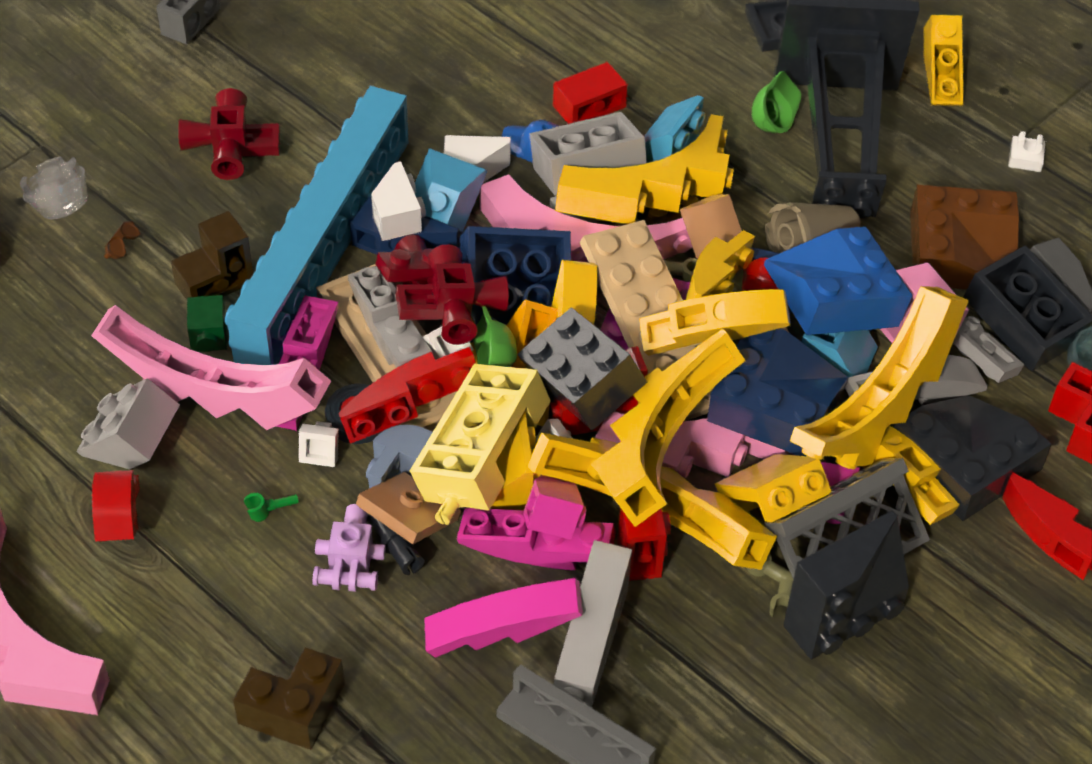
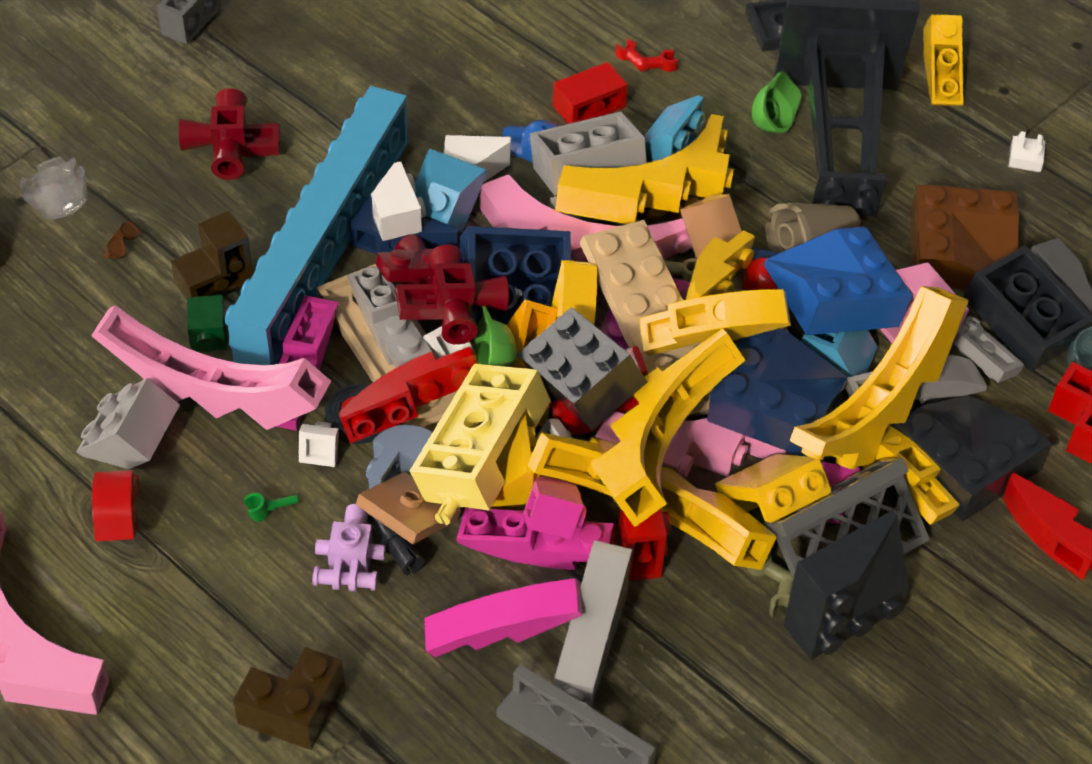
none -> red arm [615,38,679,72]

